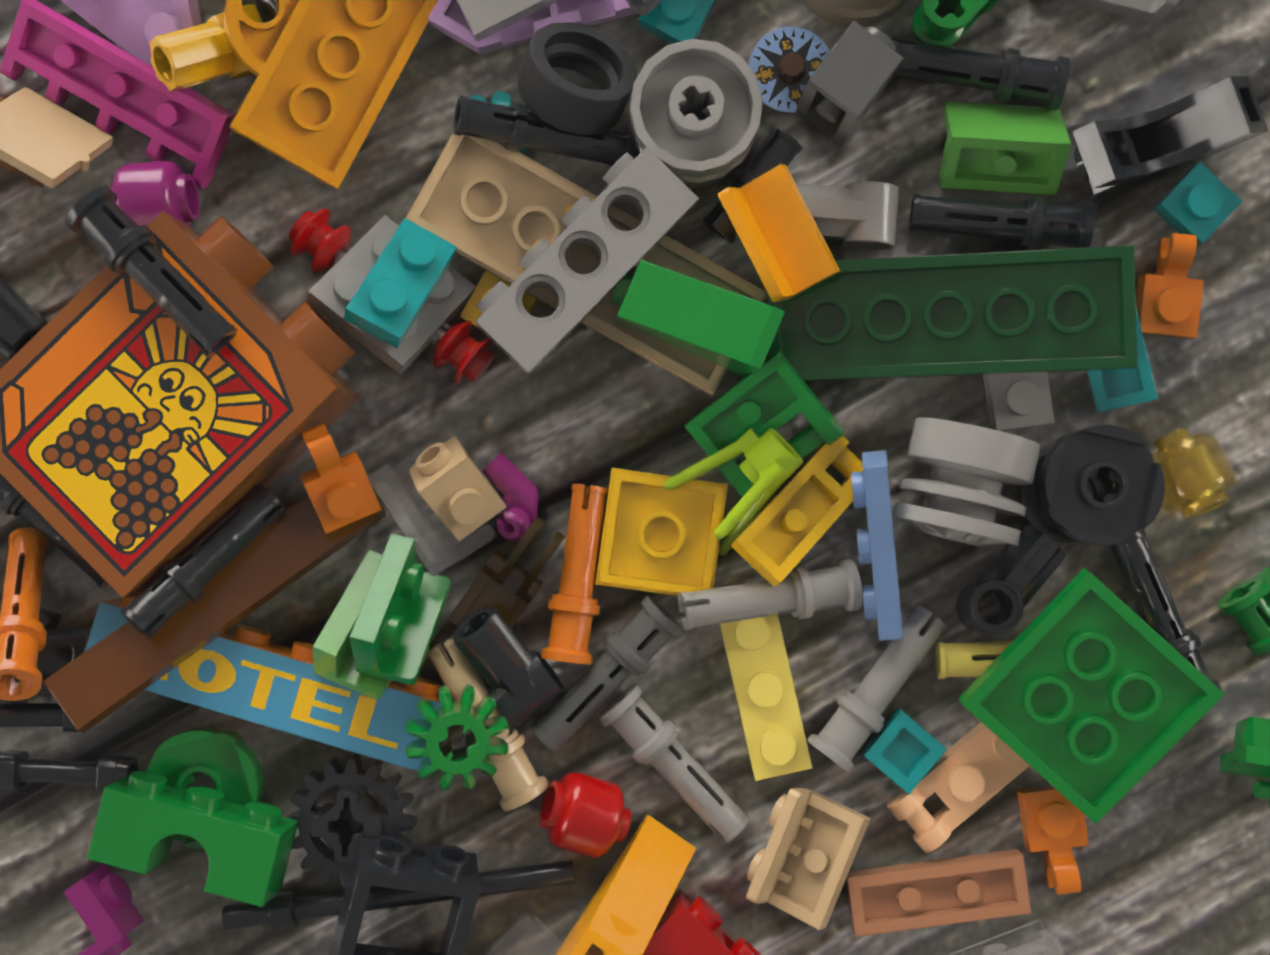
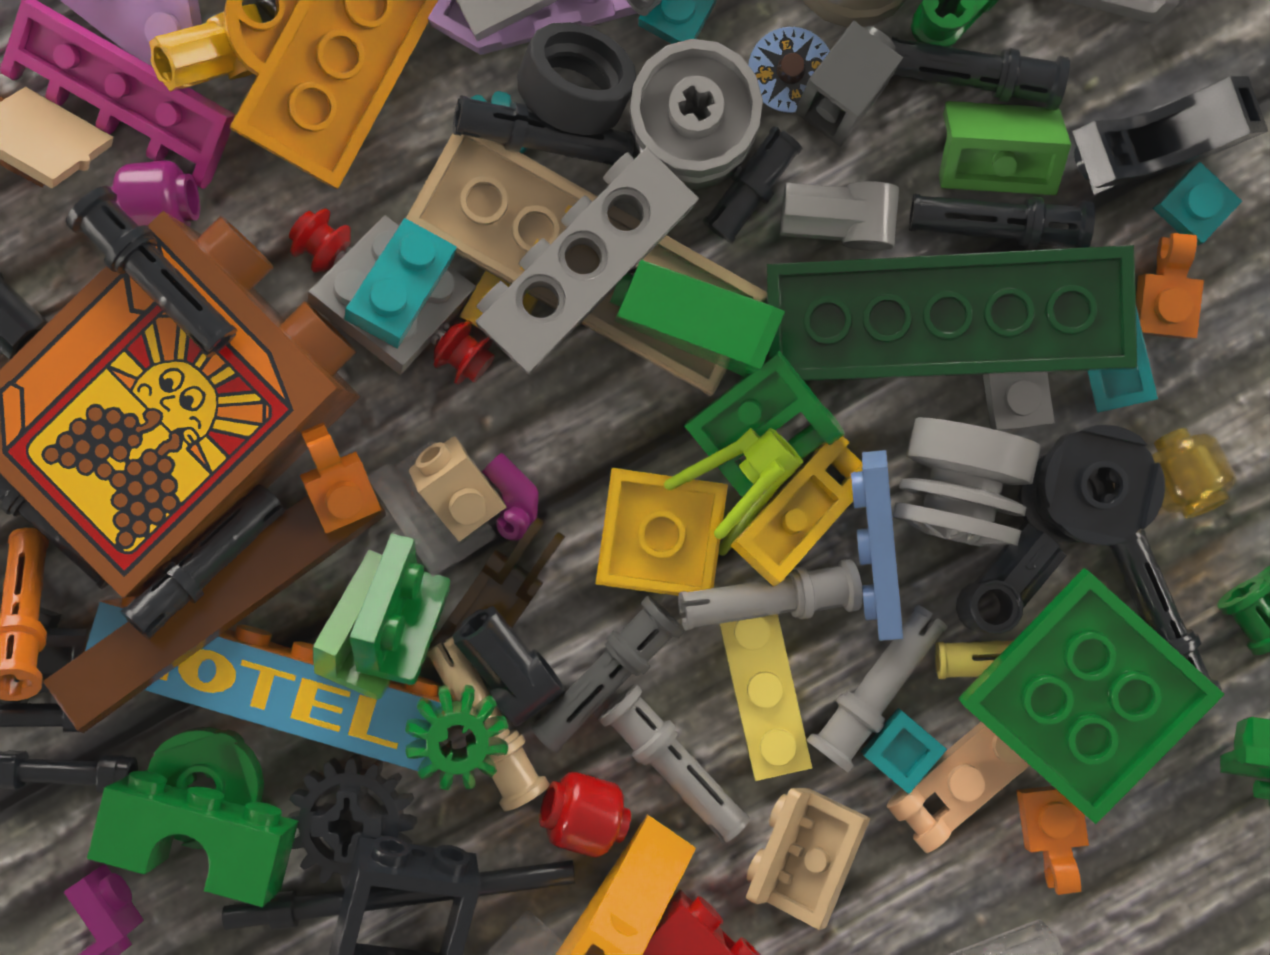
orange pin [541,484,609,665] -> none
light orange panel [718,164,840,302] -> none
nougat plate [845,849,1031,937] -> none

